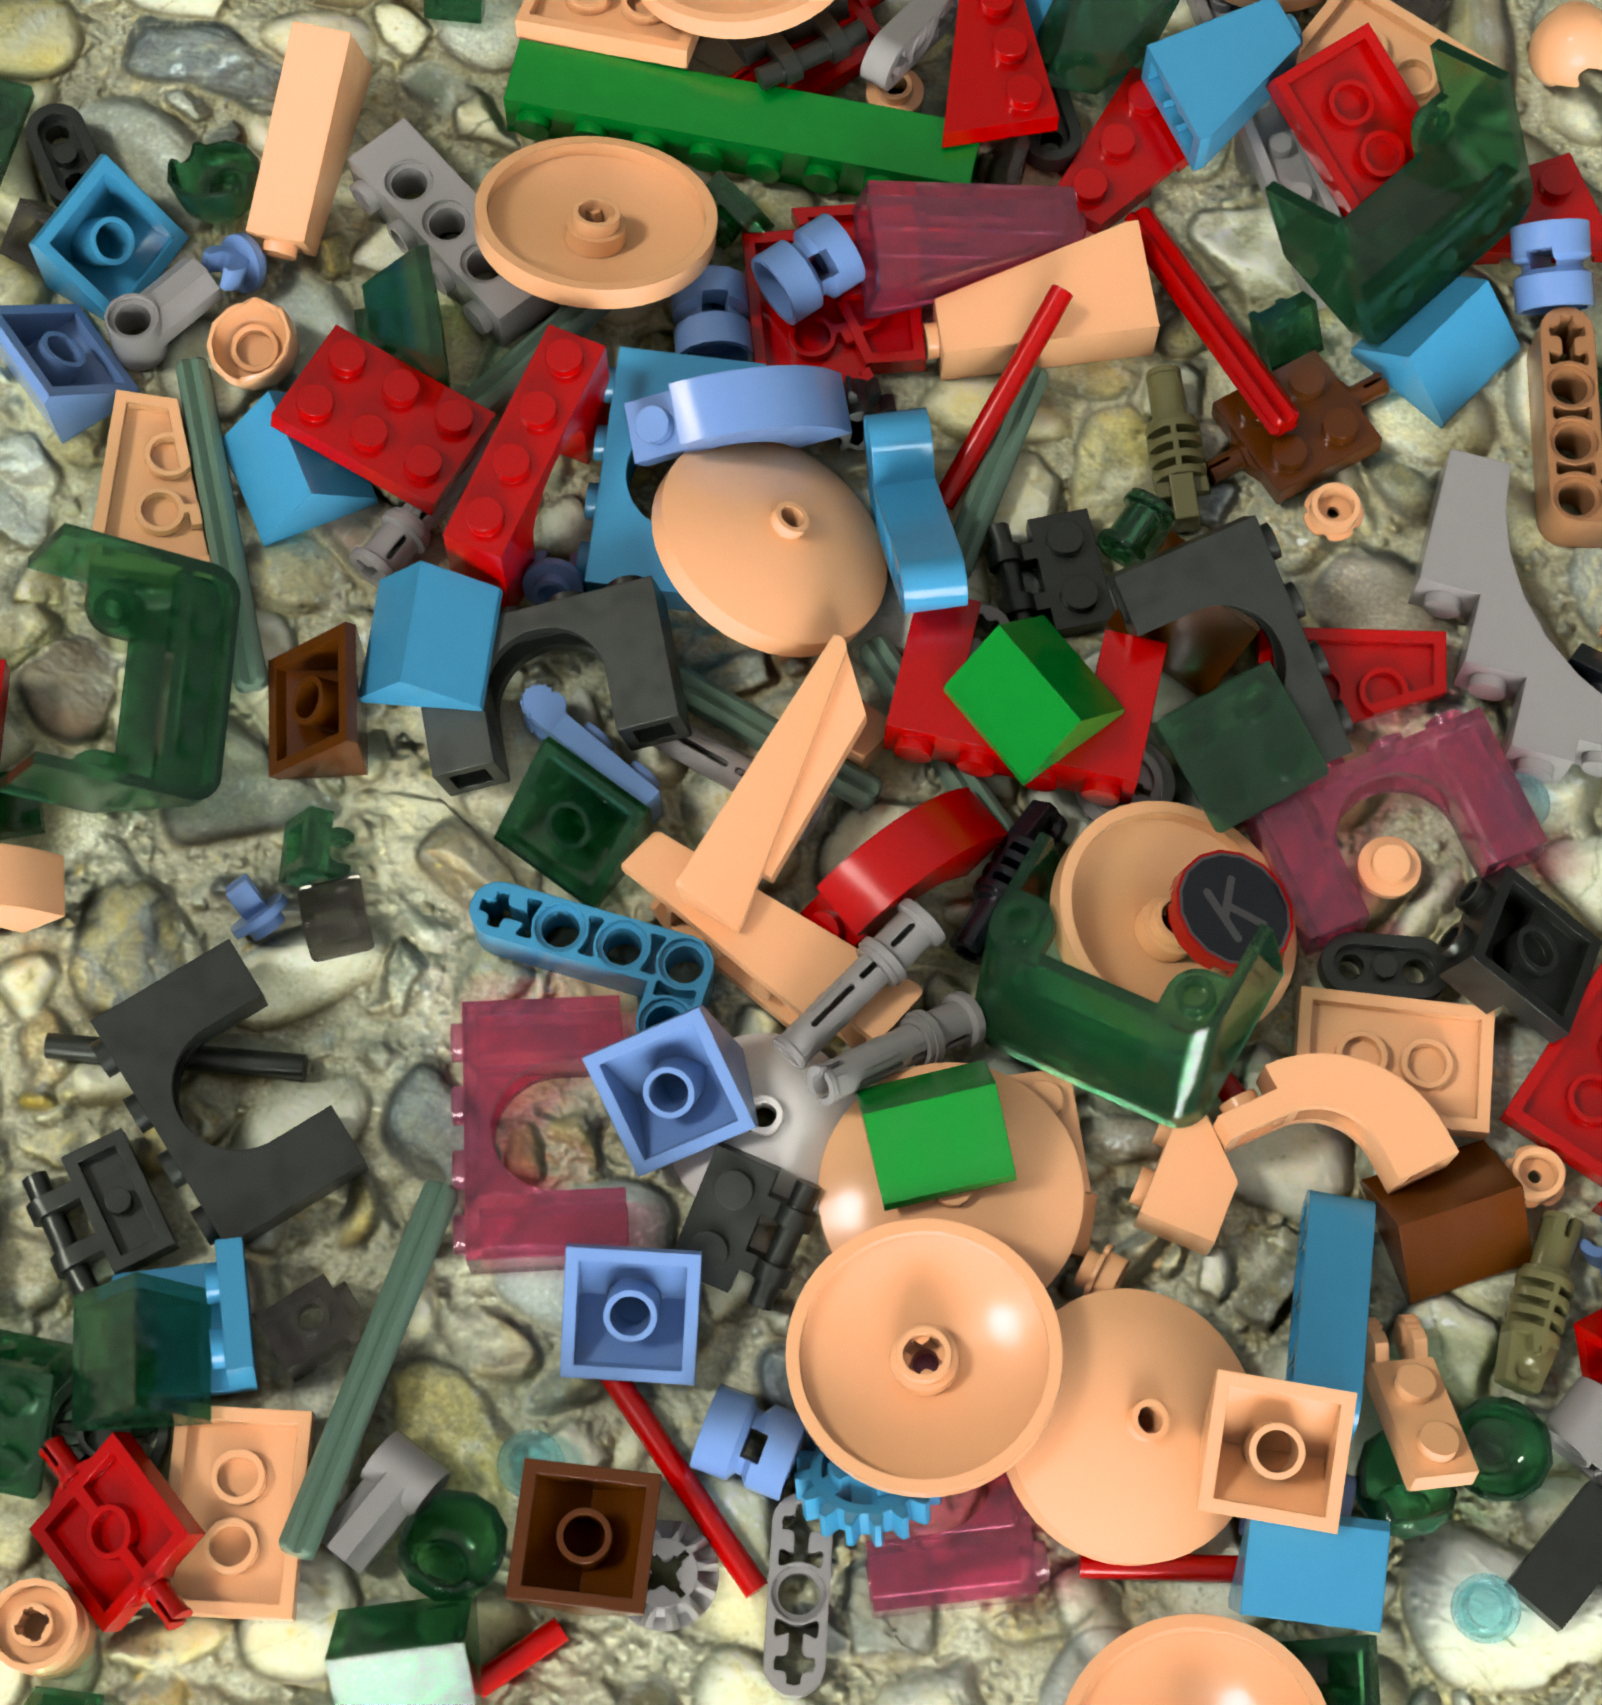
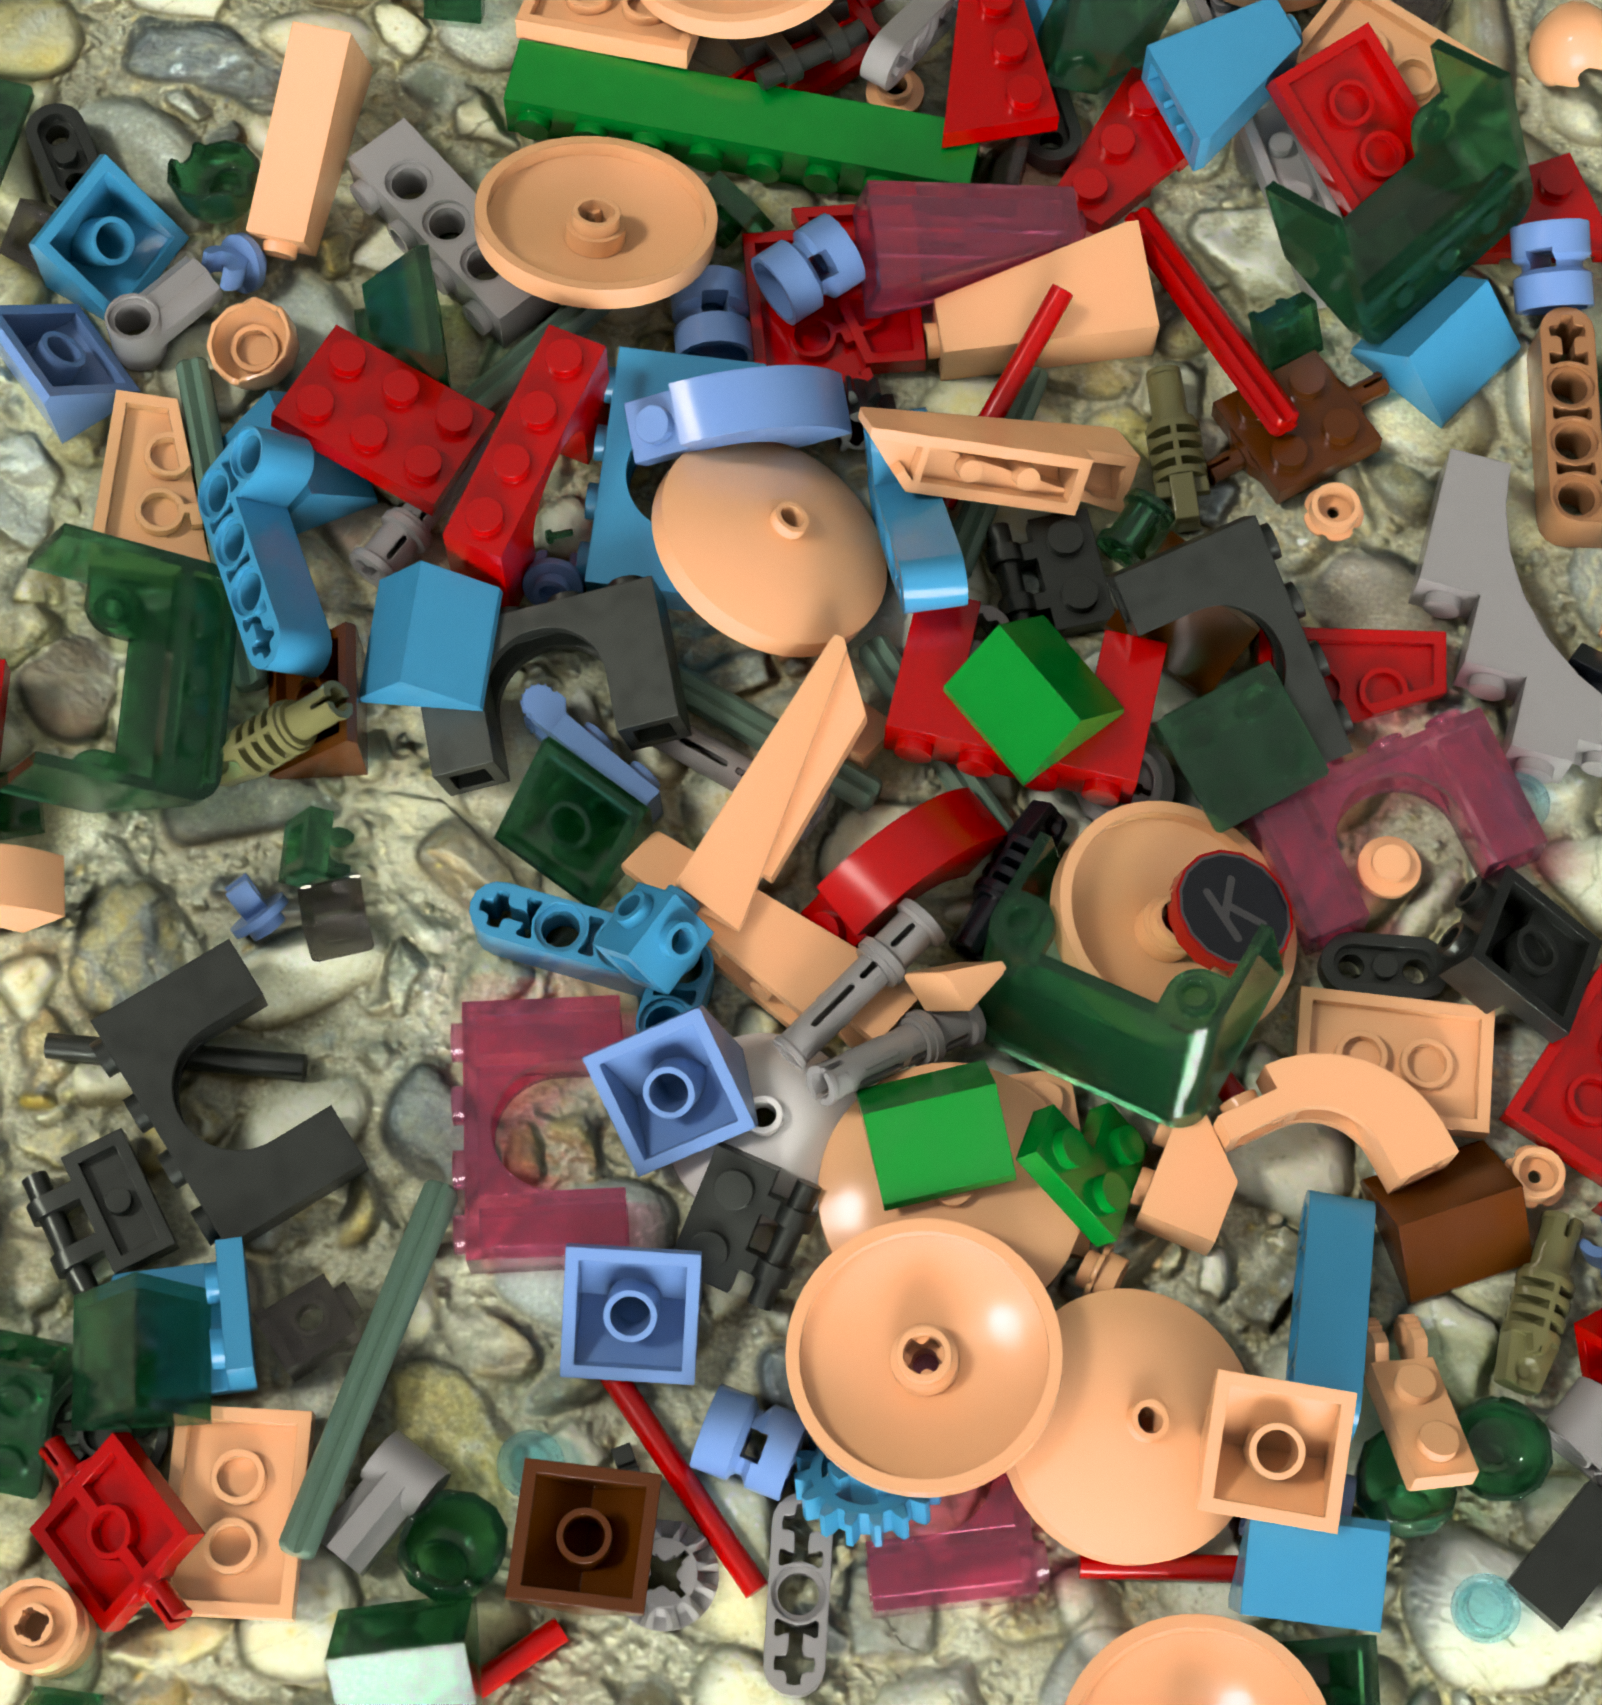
none -> dark azure beam [197,425,332,678]
none -> olive hinge [205,680,353,787]
none -> clear green piece [545,528,573,544]
none -> dark azure brick [592,882,714,995]
none -> pearl dark grey piece [611,1442,640,1472]
none -> light nougat wedge [858,407,1141,516]
none -> light nougat slope [904,961,1007,1012]
none -> green plate [1016,1102,1149,1247]

